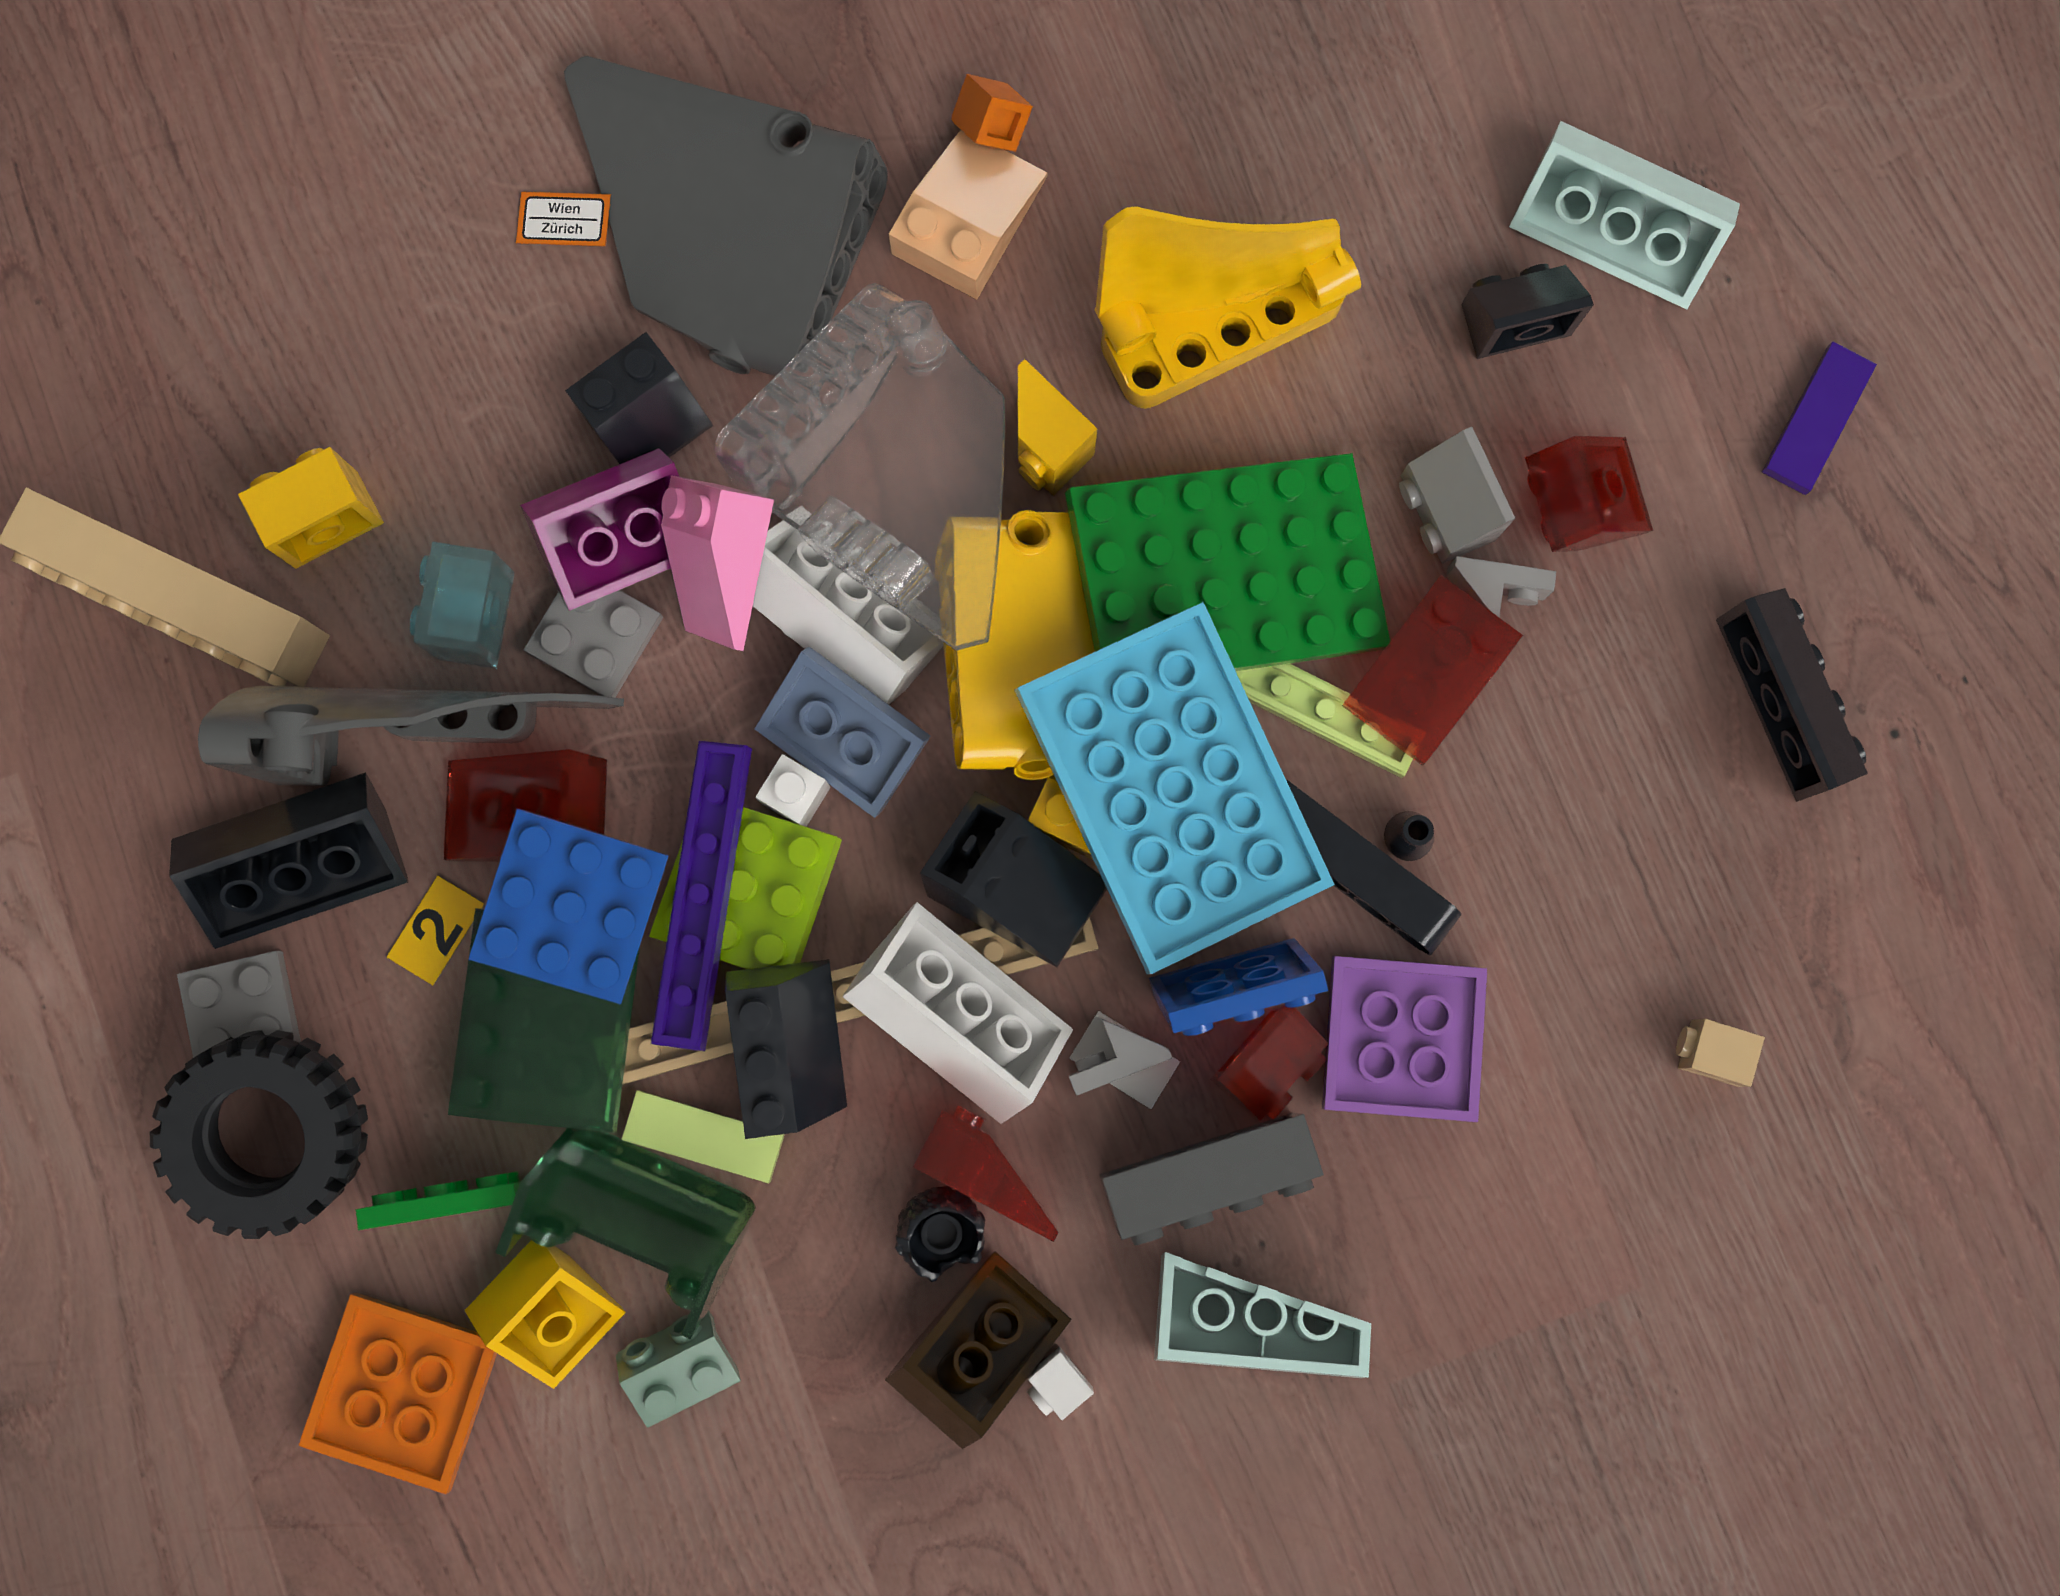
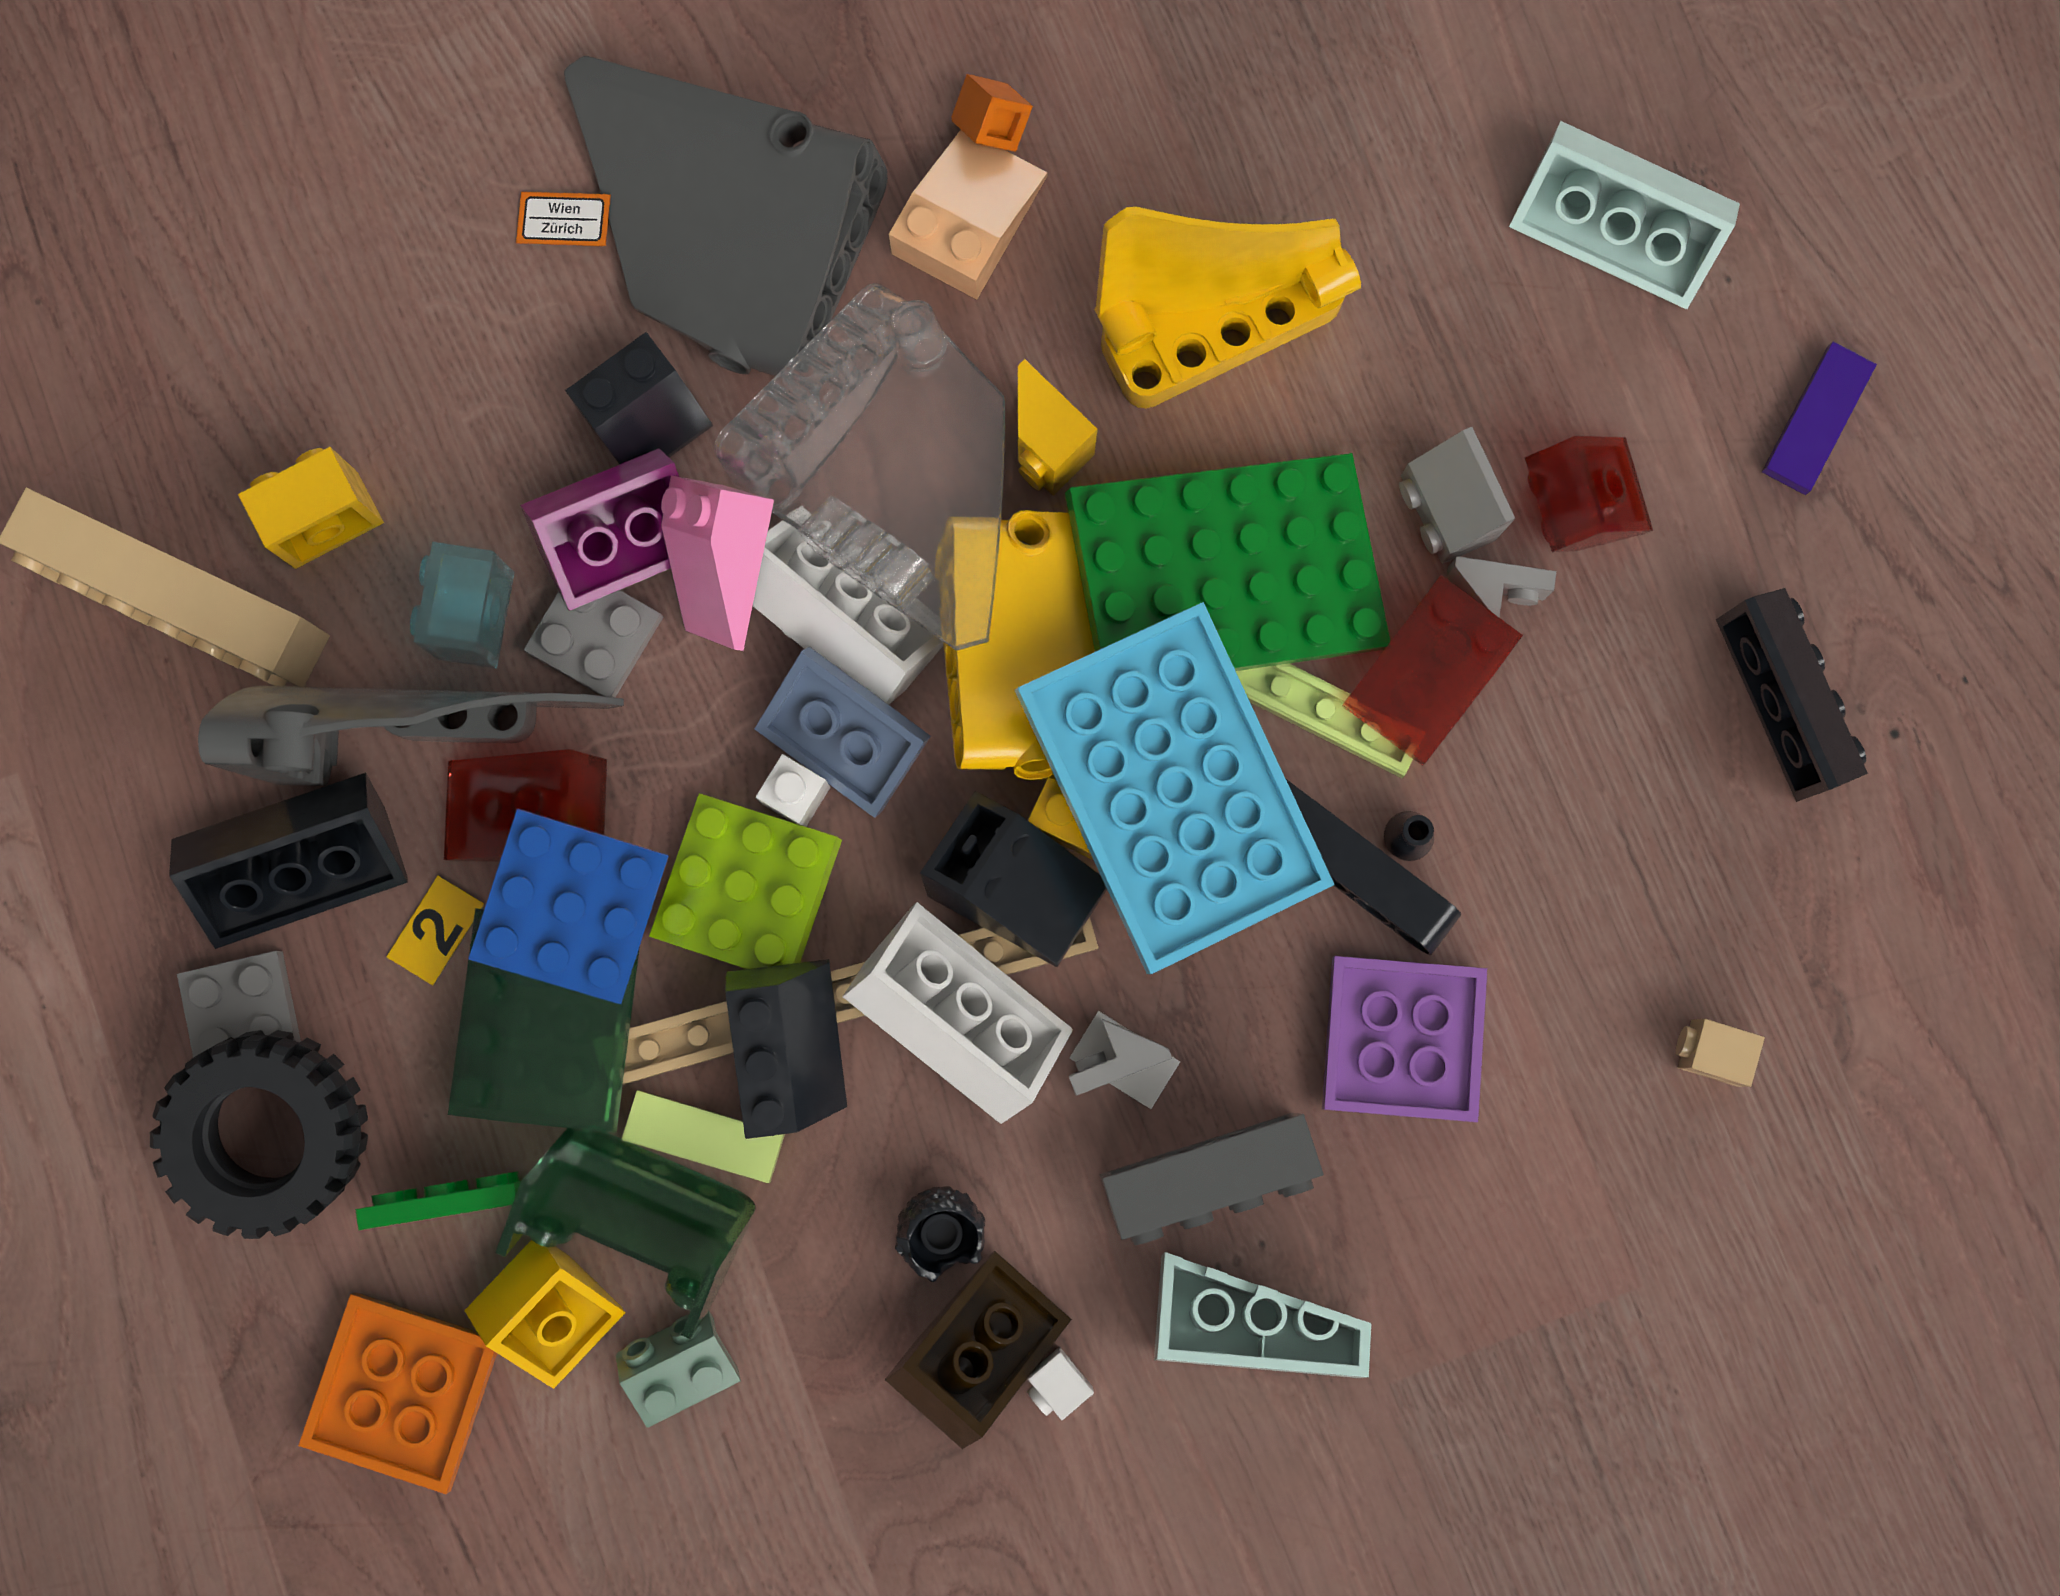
dark purple tile [651,741,752,1052] -> none
clear red slope [913,1105,1059,1242] -> none
blue plate [1149,938,1328,1036] -> none
clear red slope [1210,1003,1329,1121] -> none
black slope [1461,263,1594,359] -> none

